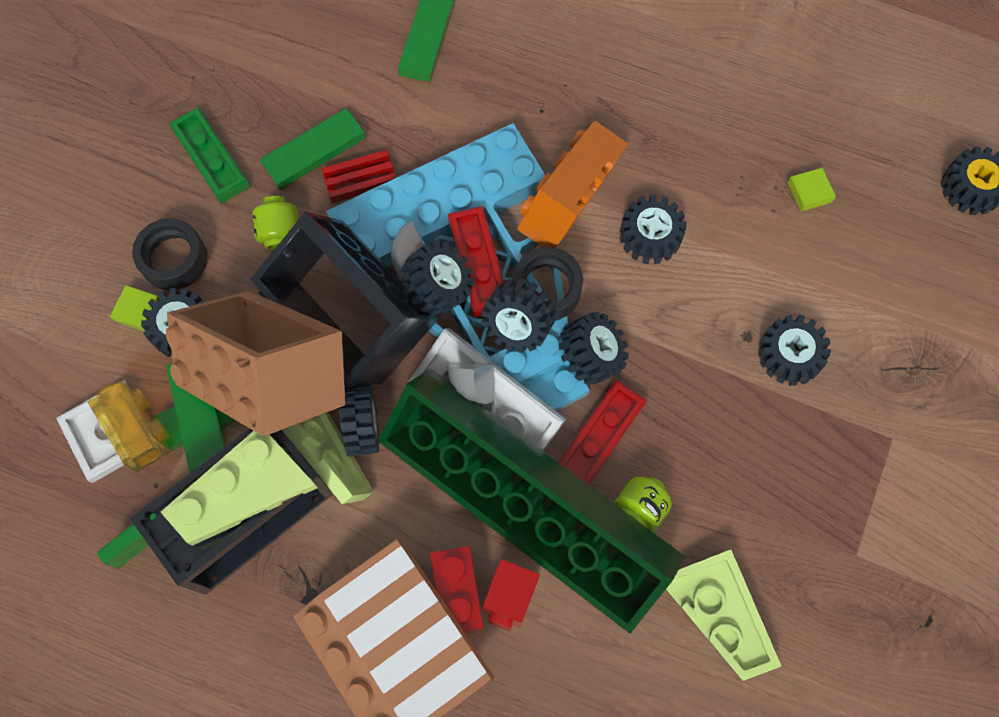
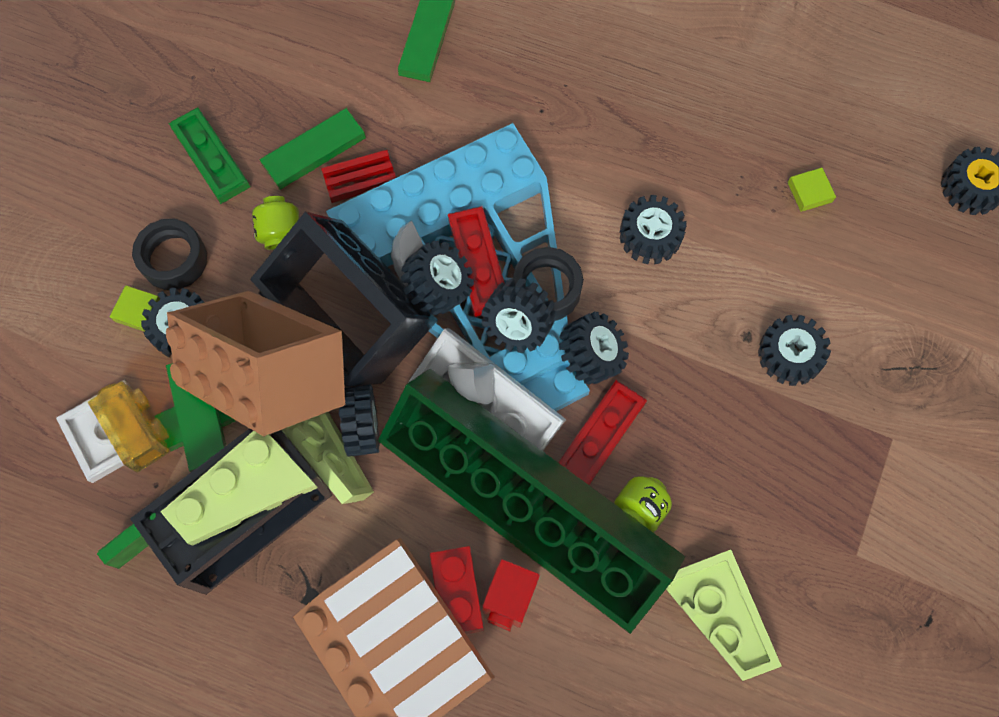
orange wedge [517,120,629,248] -> none

